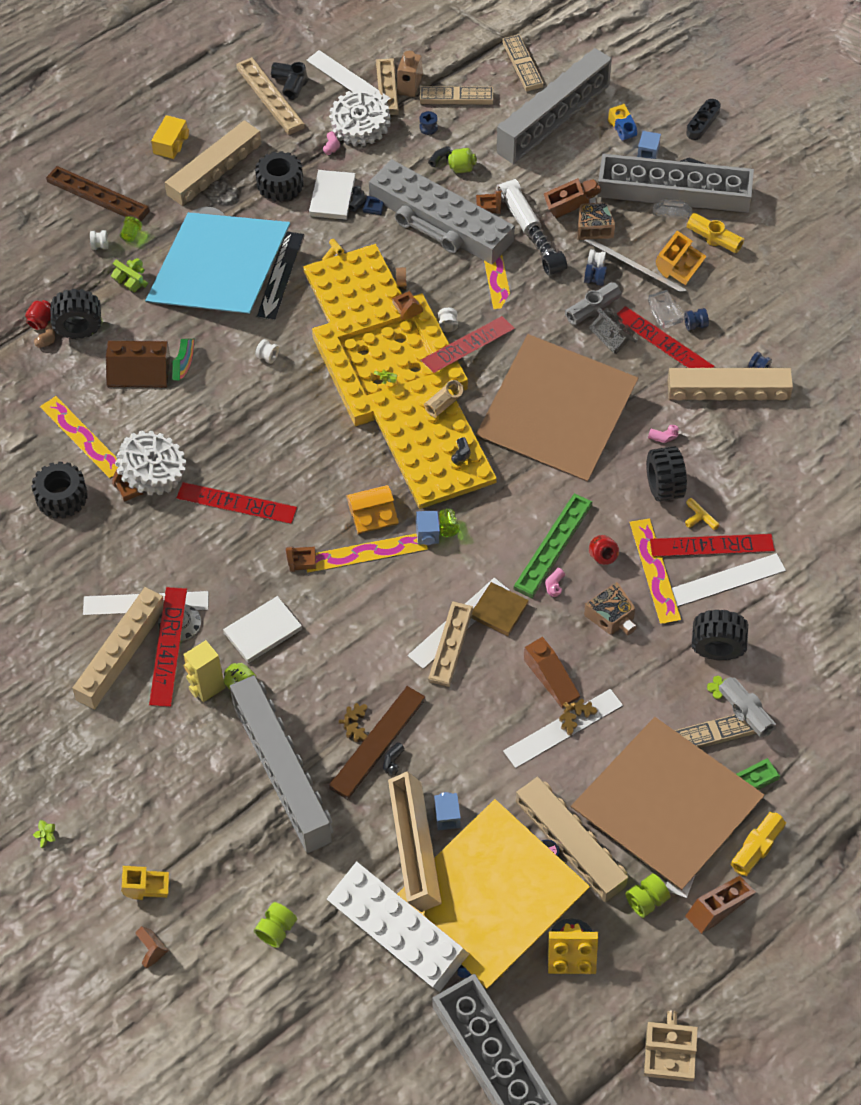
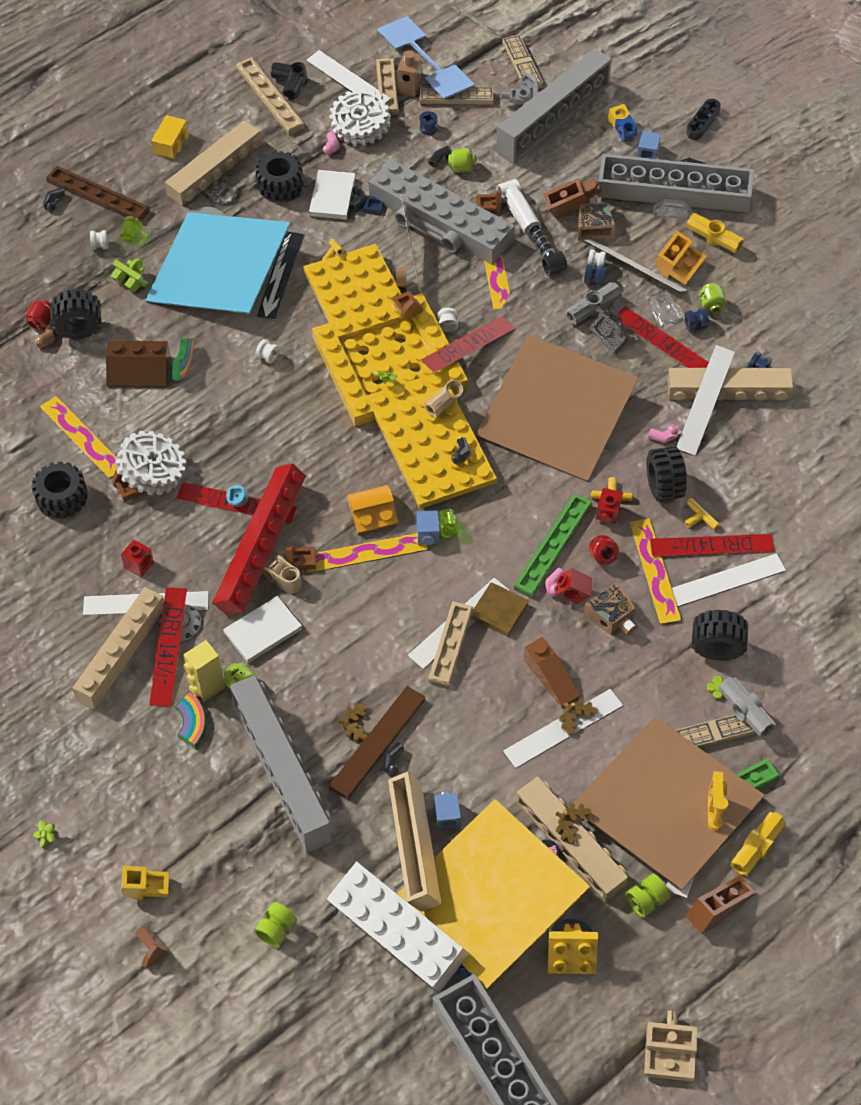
none -> black arm [43,187,65,212]
none -> red brick [121,539,154,578]
none -> tile [175,691,206,749]
none -> red brick [212,463,306,615]
none -> medium azure tile [226,485,249,507]
none -> tan piece [262,555,302,594]
none -> light blue hinge [377,16,475,99]
none -> sticker [400,193,421,294]
none -> light grey piece [500,73,538,105]
none -> pearl gold animal [555,803,591,844]
none -> red brick [557,568,592,604]
none -> yellow piece [591,477,633,501]
none -> red brick [596,487,624,524]
none -> white sticker [677,345,735,455]
none -> lime head [699,283,727,314]
none -> yellow plate [708,771,728,831]

